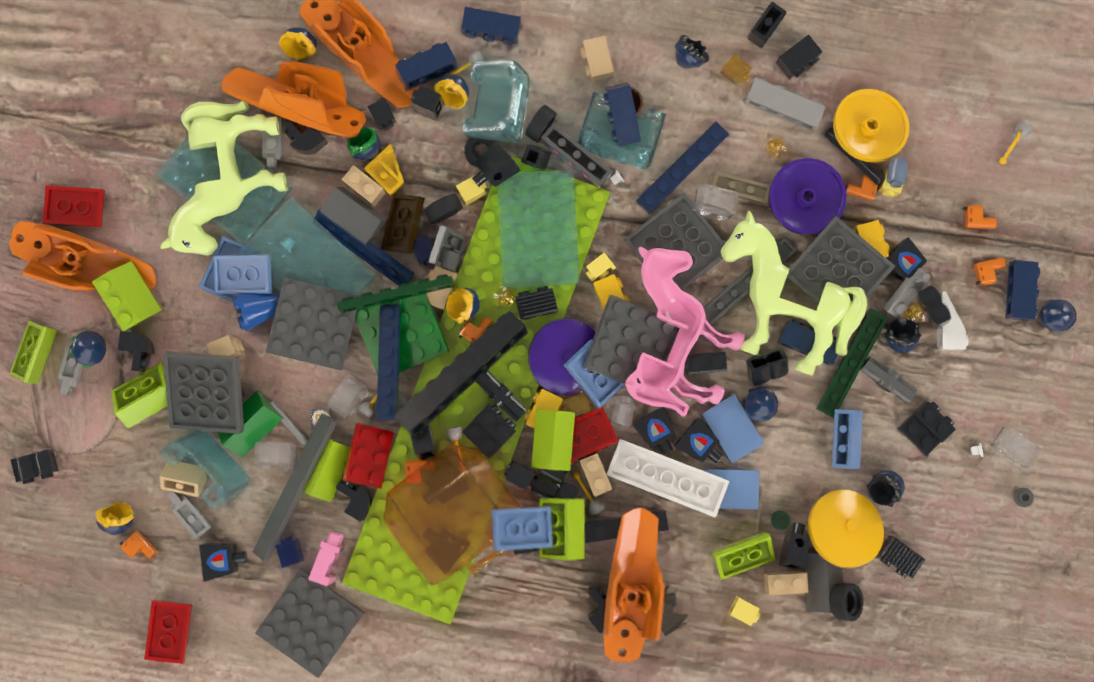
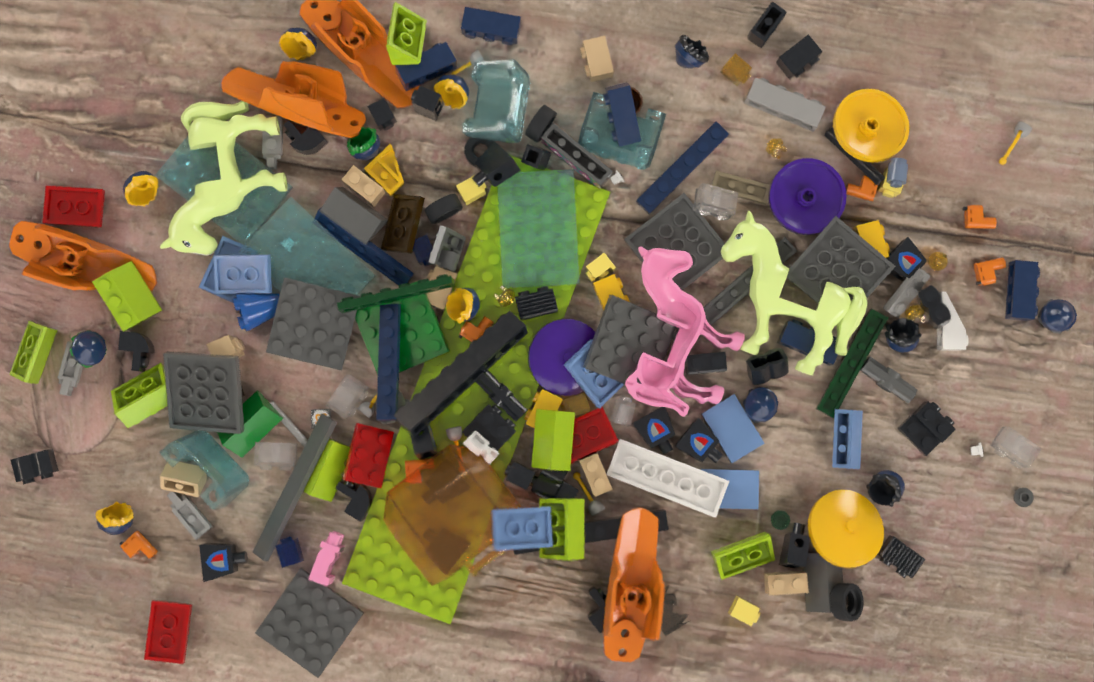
none -> yellow hair [123,171,159,207]
none -> lime slope [386,2,427,65]
none -> white plate [463,430,499,464]
none -> clear yellow plate [928,252,948,271]

